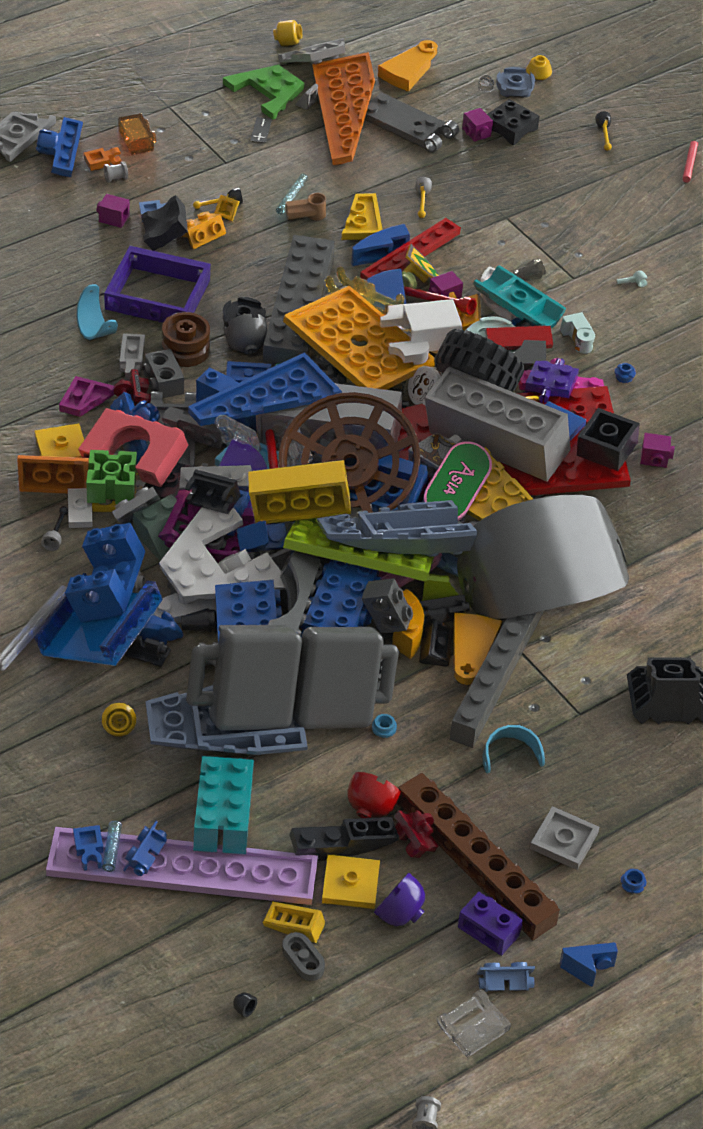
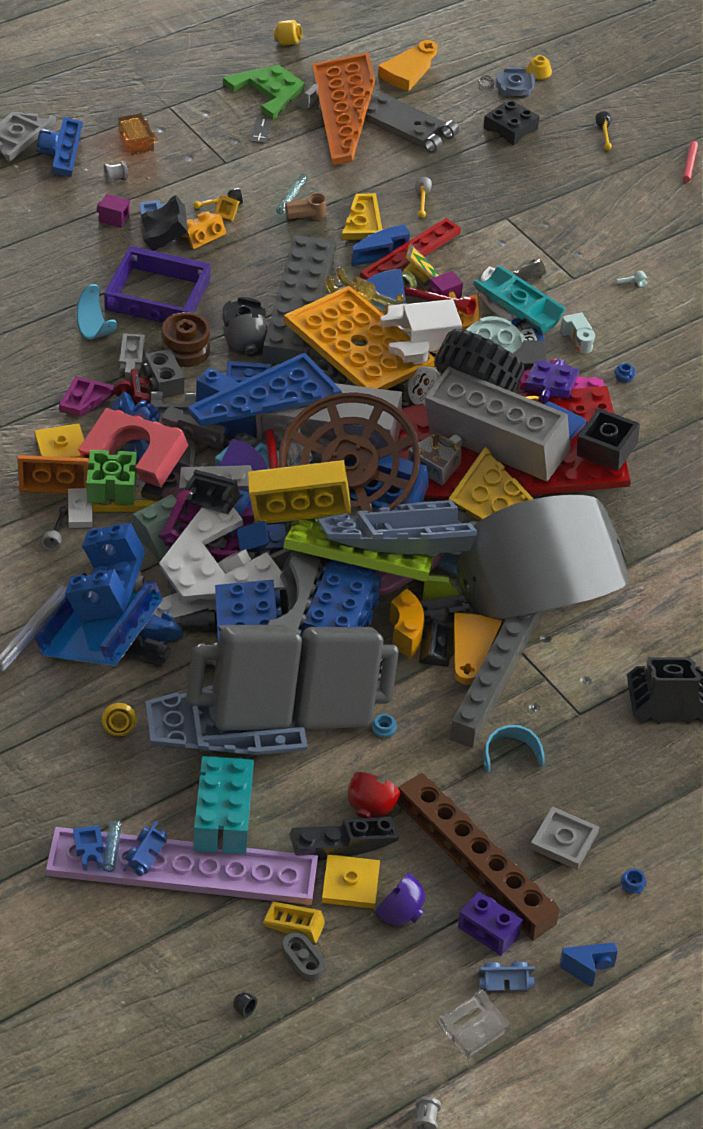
orange plate [84,147,122,171] -> none
light grey plate [112,487,160,524] -> none
clear plate [215,415,262,452] -> none
light grey wing [278,38,345,64] -> none
dark grey brick [361,578,413,633] -> none
dark red hips [394,810,439,858] -> none
green tile [423,441,492,521] -> none
magenta brick [462,108,493,142] -> none
red tile [485,325,553,350] -> none
magenta brick [640,433,675,468] -> none

